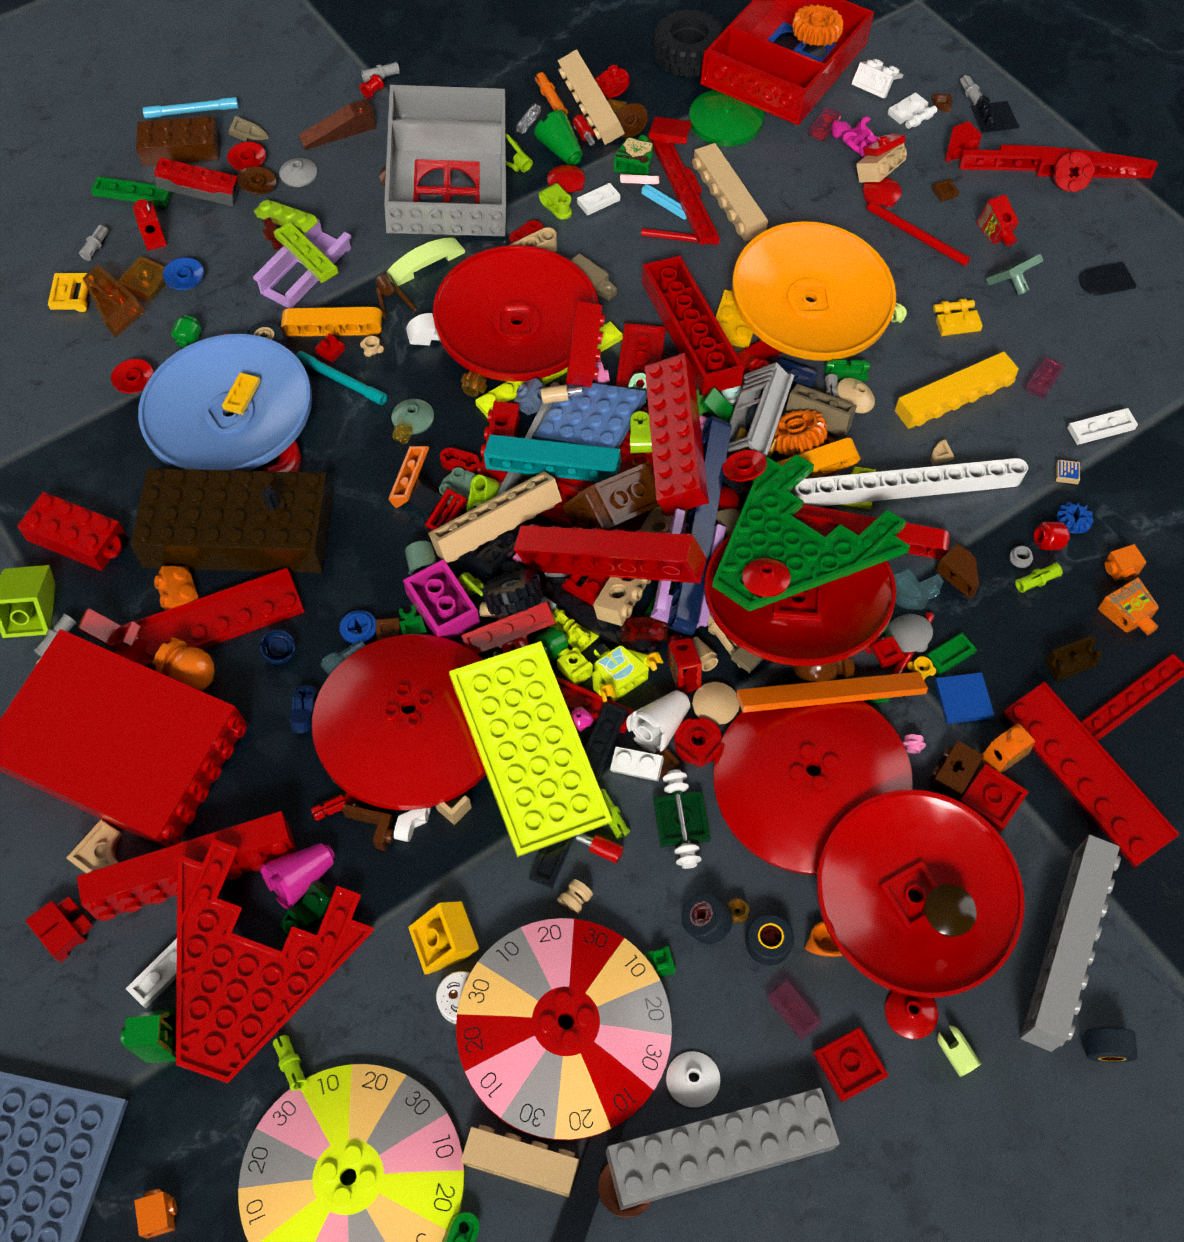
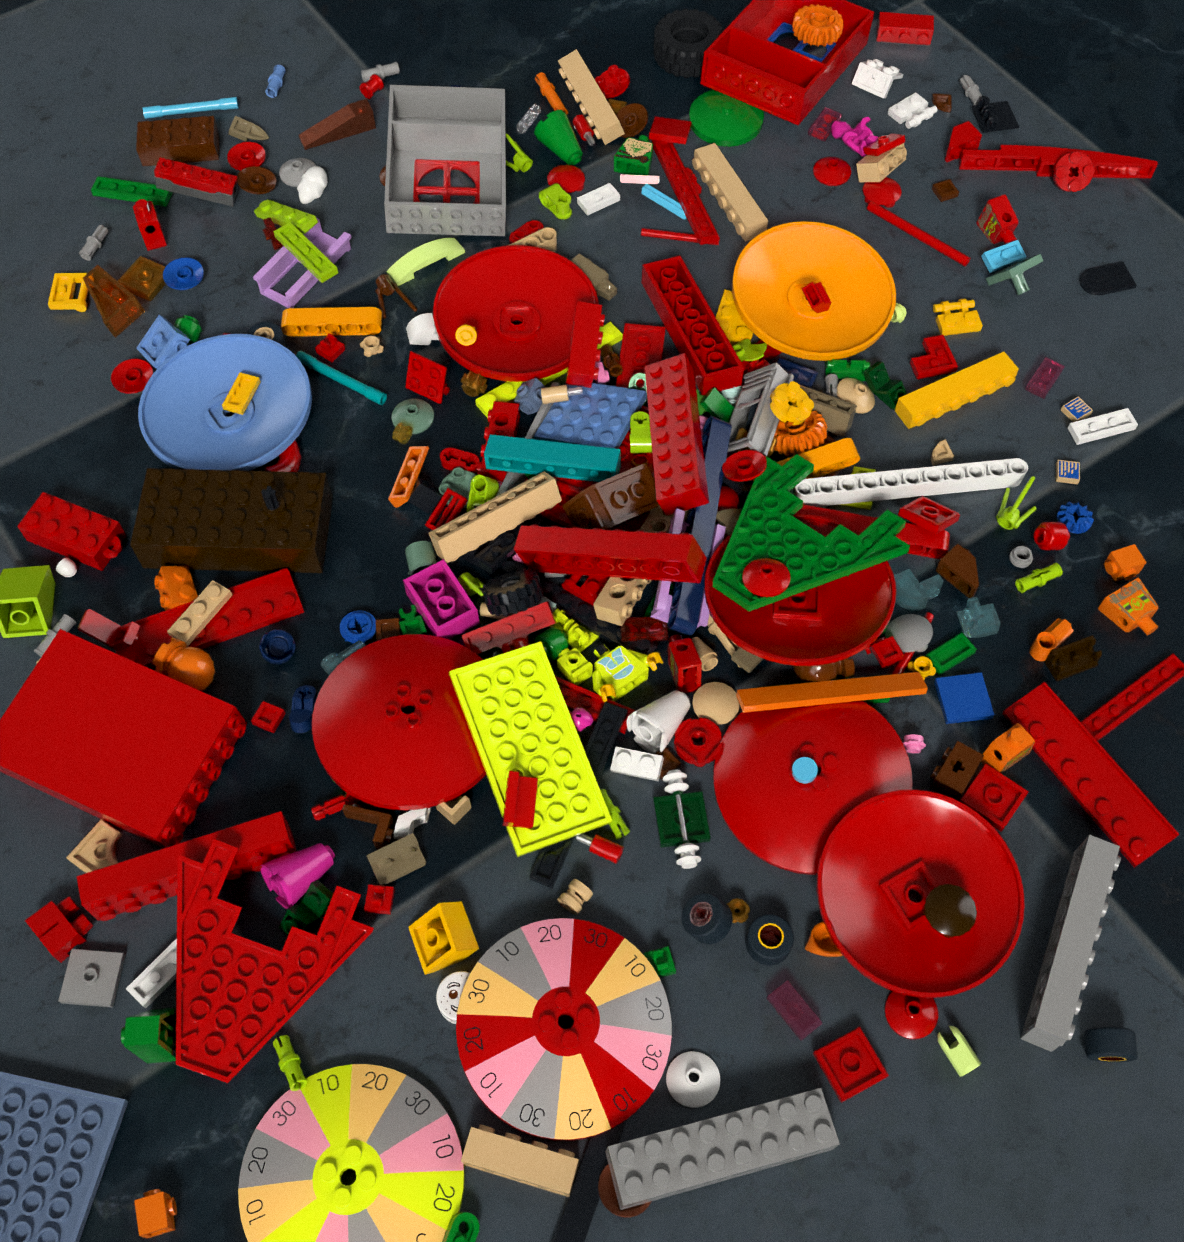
none -> white hinge [56,557,77,577]
none -> light grey plate [58,949,126,1008]
none -> medium blue plate [136,315,190,369]
none -> tan plate [167,580,232,647]
none -> red plate [251,701,286,733]
none -> medium blue pin [265,65,286,98]
none -> white arm [297,166,328,204]
none -> red tile [364,884,395,915]
none -> dark tan bracket [366,833,426,886]
none -> red hinge [405,351,450,404]
none -> yellow plate [455,325,477,346]
none -> red panel [502,771,538,829]
none -> reddish brown pin [600,345,623,377]
none -> lime plate [732,339,767,362]
none -> yellow plate [770,381,814,425]
none -> medium azure tile [792,757,818,784]
none -> red piece [802,281,832,313]
none -> red dish [813,157,851,186]
none -> dark green slope [863,361,907,410]
none -> red brick [876,12,934,45]
none -> red plate [898,496,960,534]
none -> red plate [910,335,958,380]
none -> clear light blue brick [956,597,1000,638]
none -> medium azure plate [981,240,1027,273]
none -> lime plant [996,476,1037,530]
none -> orange piece [1030,618,1074,661]
none -> tan tile [1061,396,1093,422]

